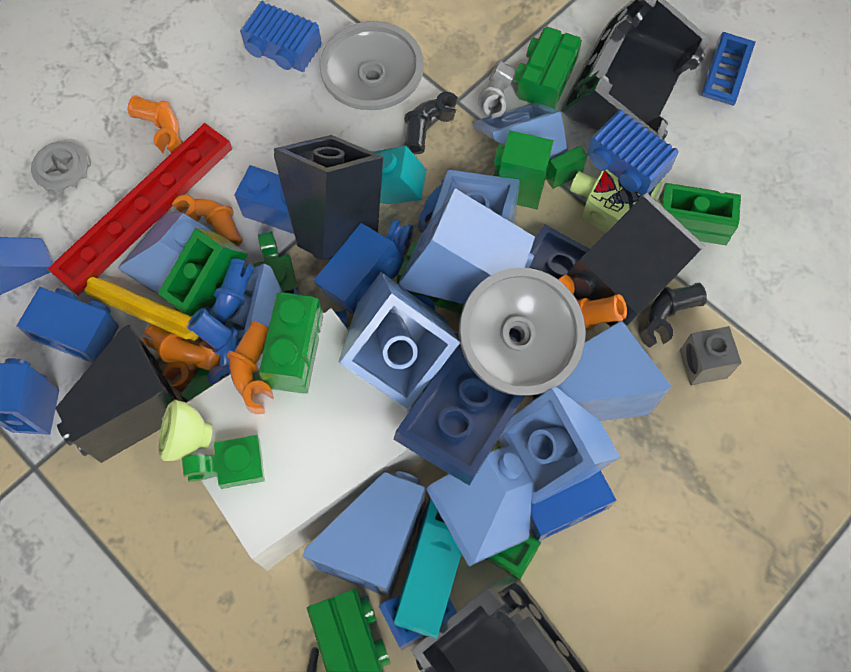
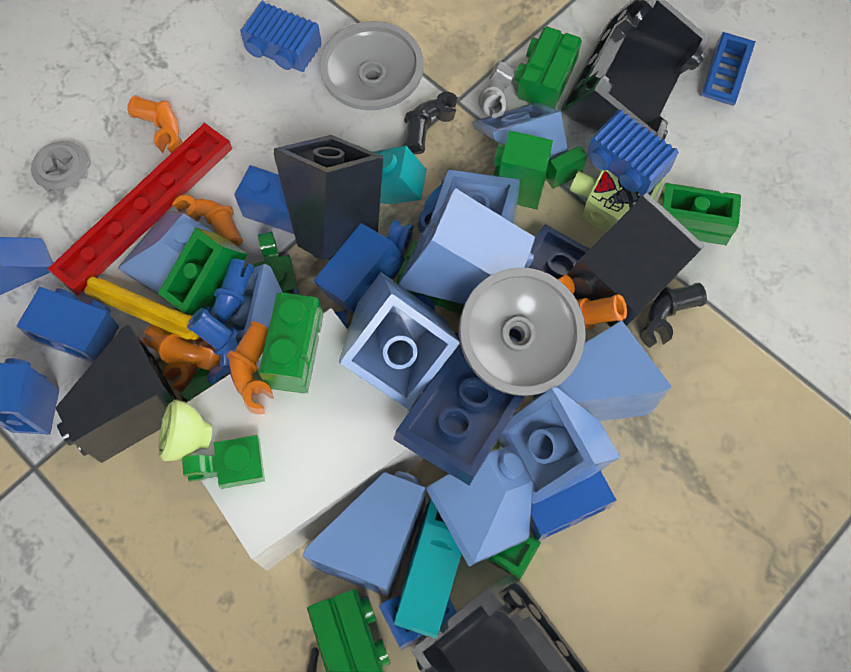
dark grey brick [679,326,742,385] -> none

